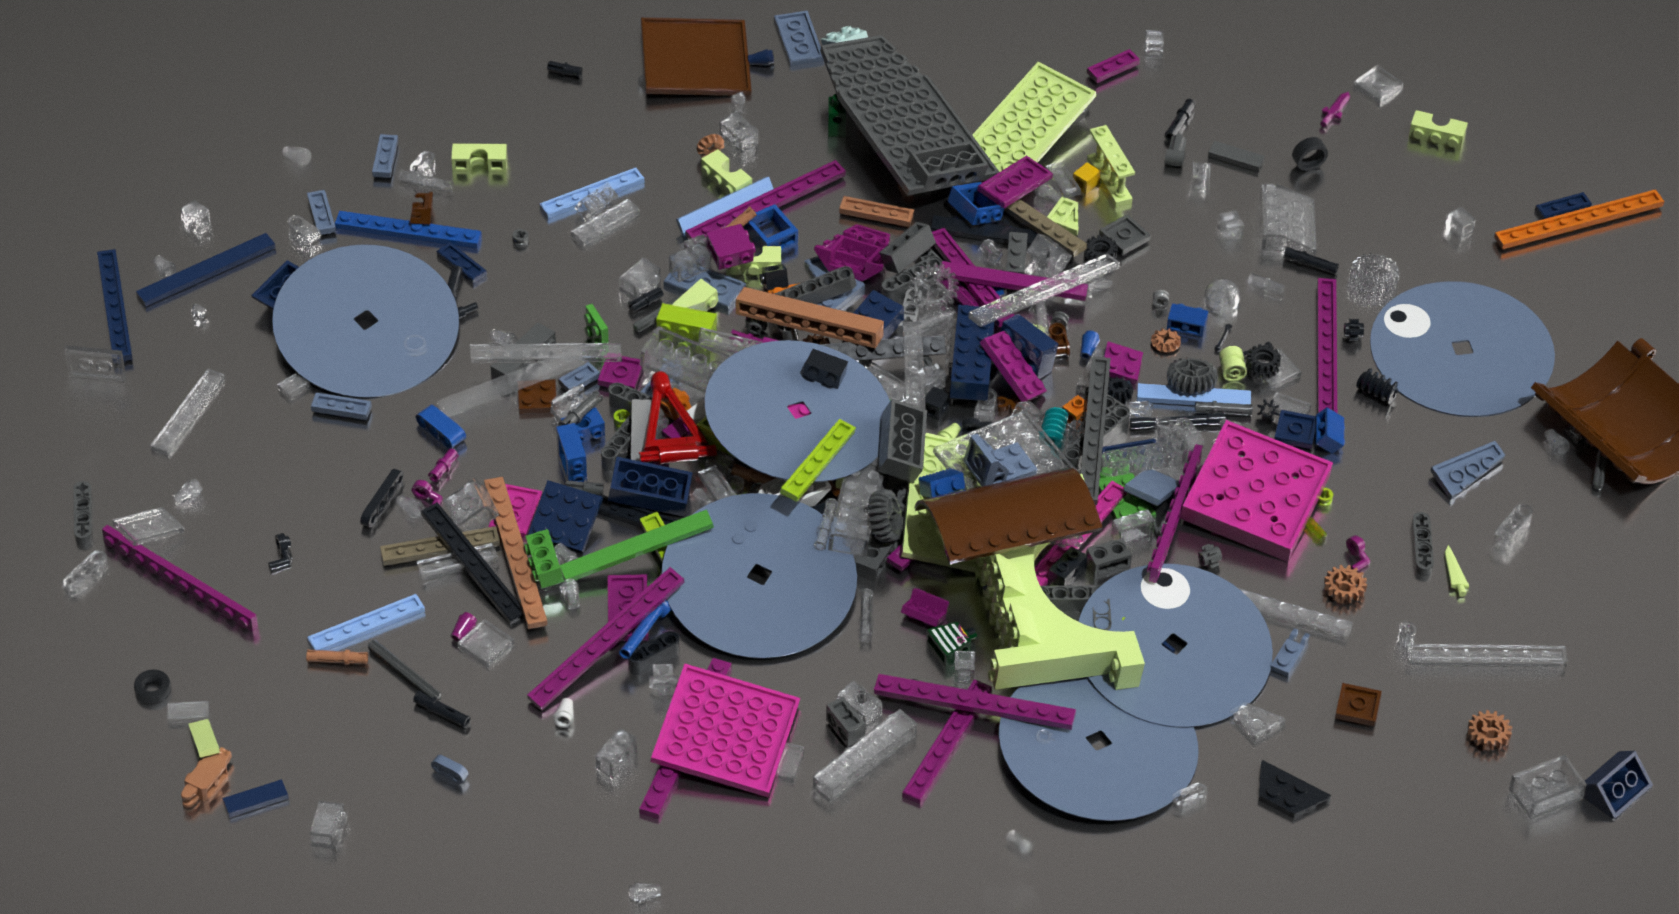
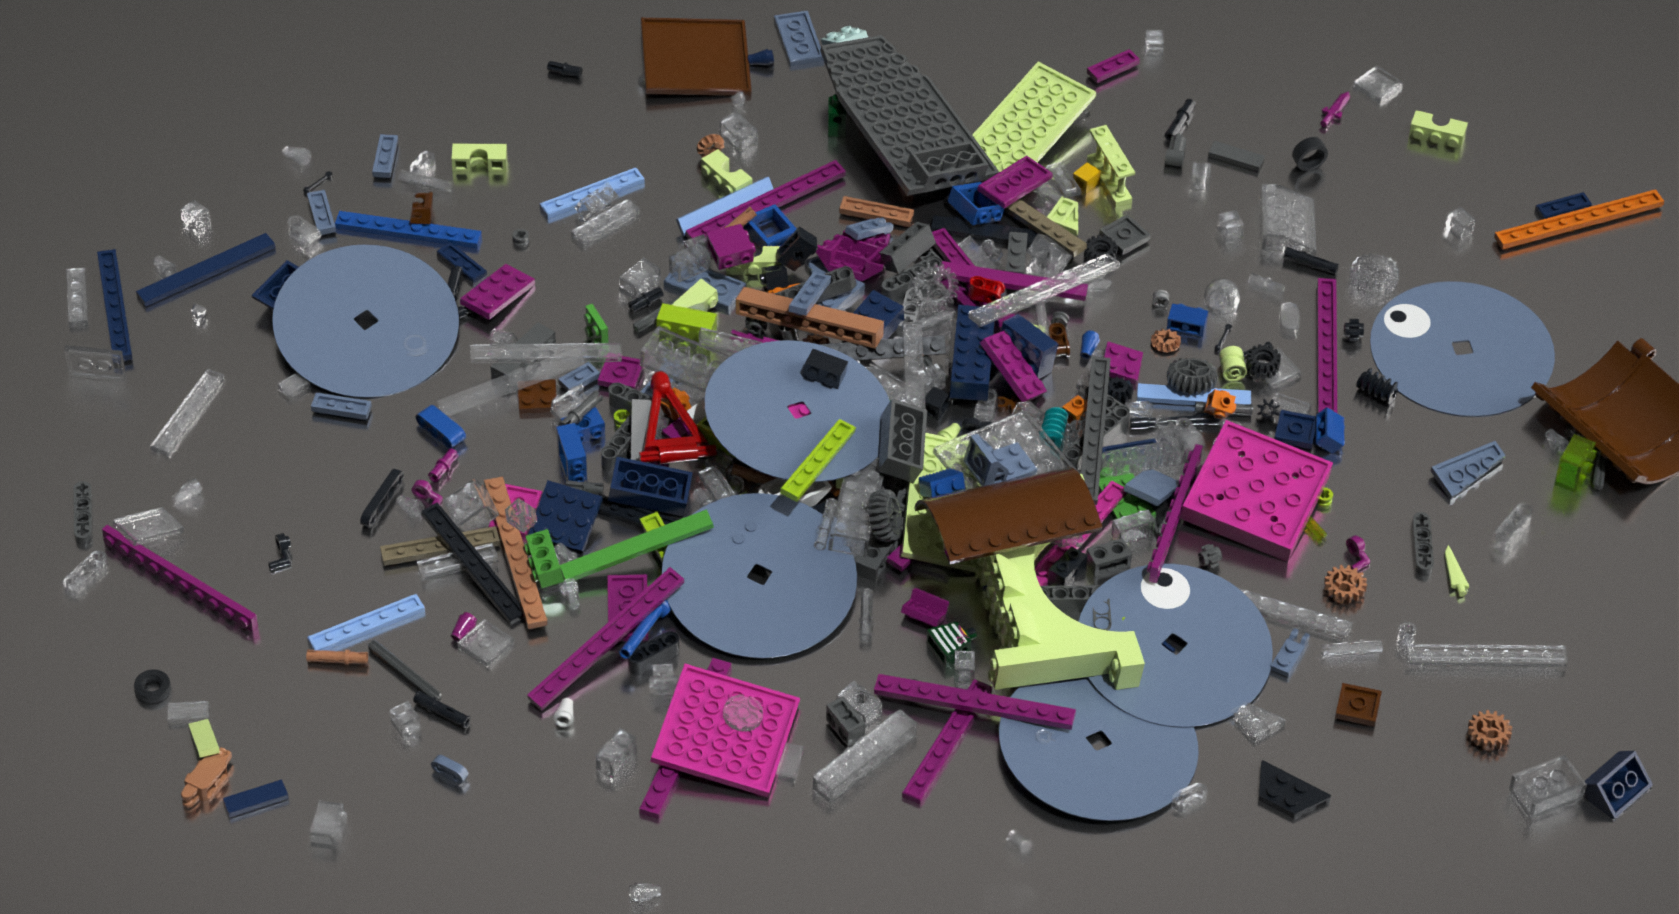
none -> clear plate [66,267,88,327]
none -> black hinge [303,171,332,194]
none -> clear brick [390,701,421,738]
none -> magenta plate [460,264,535,320]
none -> clear brick [505,498,537,533]
none -> clear tile [723,694,763,732]
none -> black brick [777,226,818,272]
none -> sand blue plate [789,272,831,316]
none -> sand blue hinge [845,217,894,240]
none -> clear tile [958,235,998,270]
none -> red piece [968,276,1005,305]
none -> orange brick [1204,389,1236,419]
none -> clear tile [1280,302,1300,334]
none -> clear pin [1321,639,1383,657]
none -> clear neon green brick [1554,434,1597,493]

